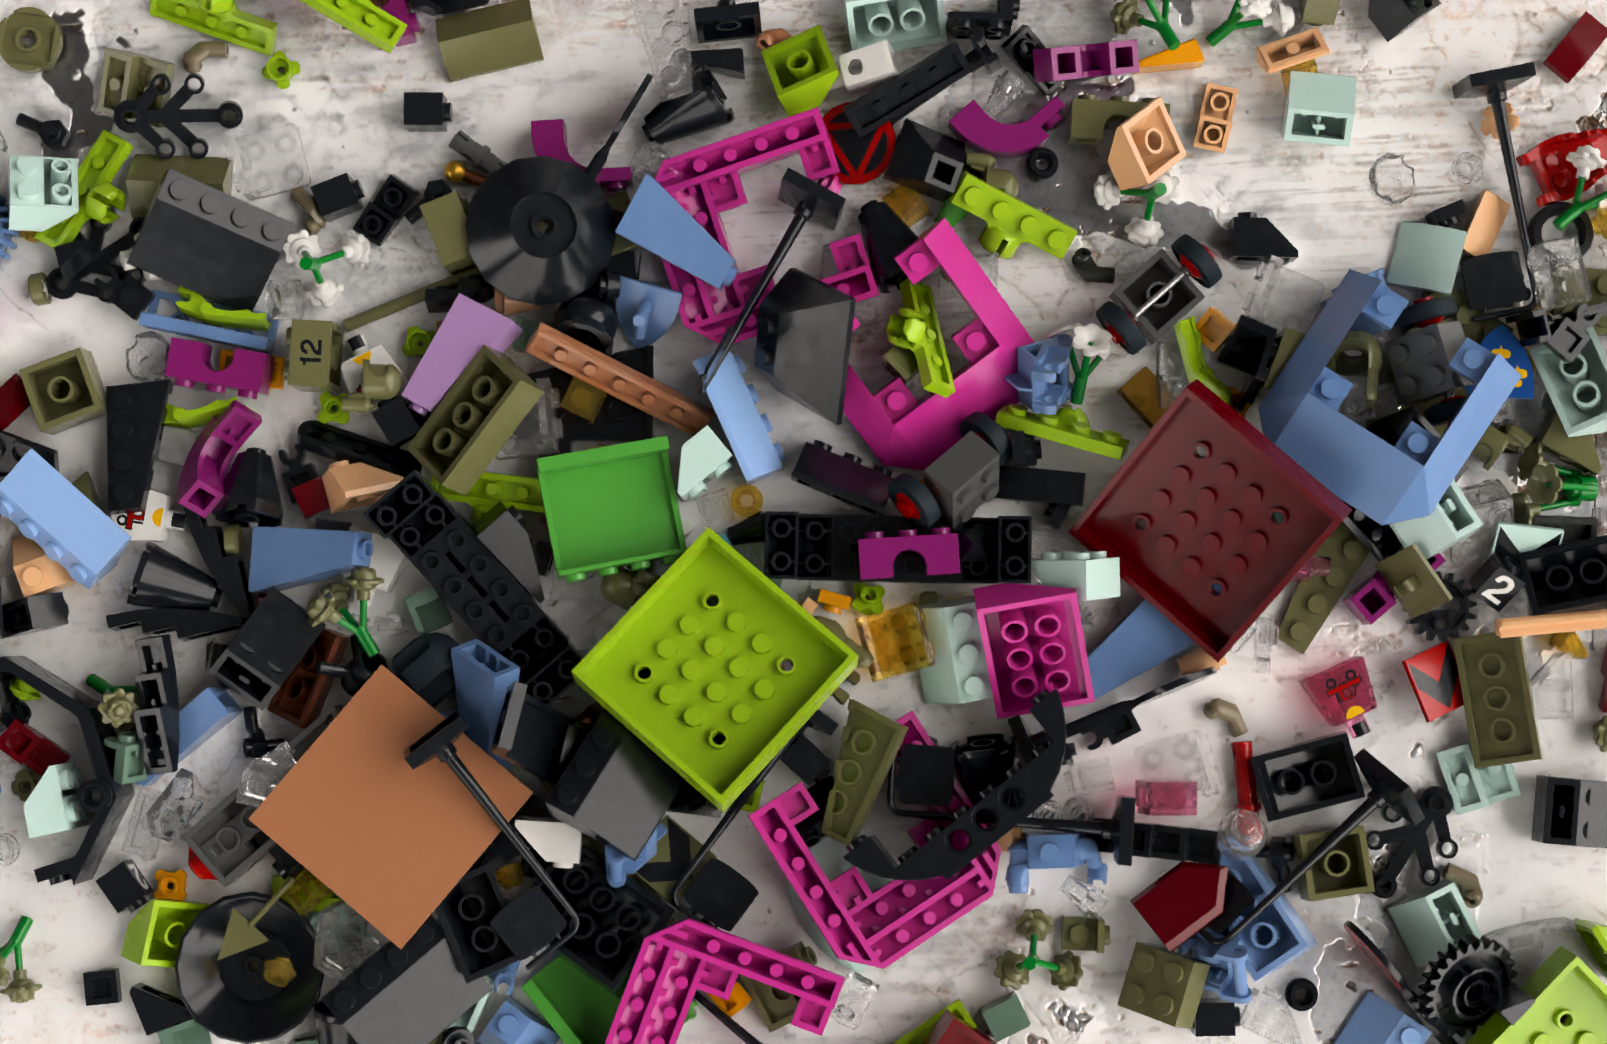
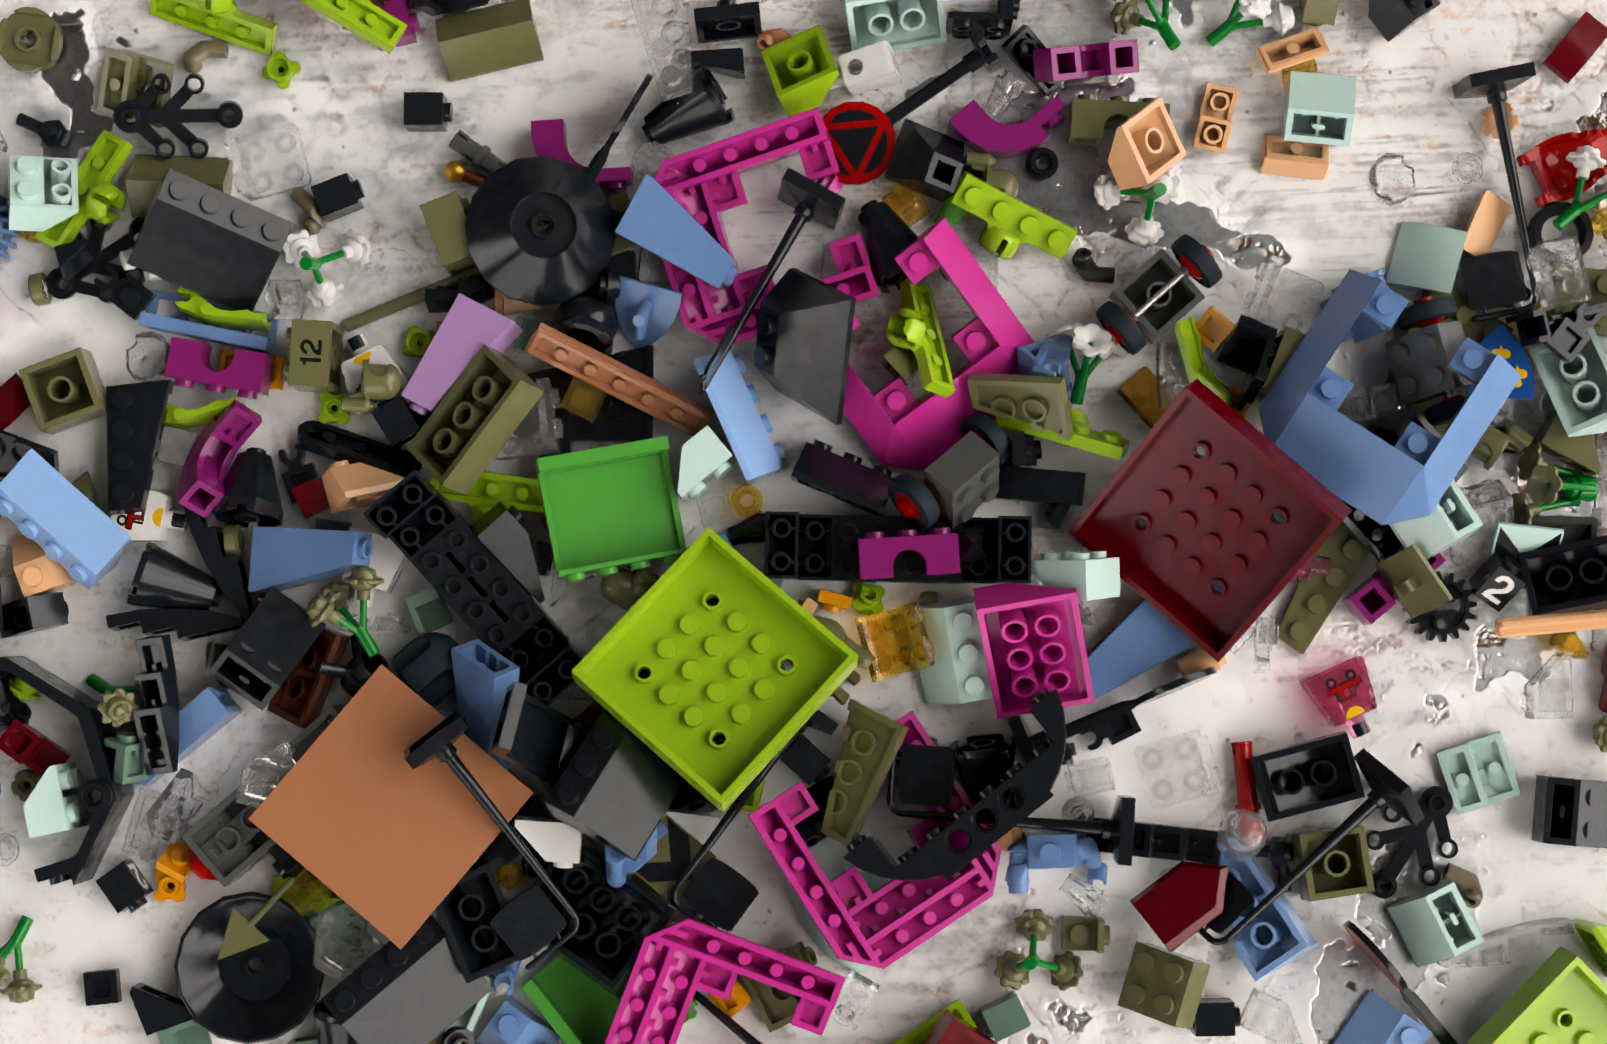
lime slope [121,898,211,968] -> none
black piece [243,706,285,762] -> none
clear yellow plate [263,957,296,987] -> none
black slope [353,174,420,247] -> none
black piece [404,179,453,225] -> none
black plate [843,41,972,138] -> none
clear plate [1031,799,1063,831] -> none
light orange slope [1133,38,1205,74] -> none
clear pink torso [1135,779,1198,816] -> none
medium blue piece [1178,924,1252,1004] -> none
dark tan arm [1203,698,1248,737] -> none
black slope [1228,212,1298,262] -> none
black plate [1284,978,1318,1011] -> none
olive piece [1325,330,1383,409] -> none
piece [1402,640,1464,723] -> none
black gear [1417,935,1518,1038] -> none
black plate [1425,199,1467,227] -> none
olive plate [1453,632,1543,769] -> none
black slope [1482,985,1536,1026] -> none
none -> light orange plate [155,838,193,884]
none -> olive wing [967,373,1074,441]
none -> light nougat slope [1260,134,1329,180]

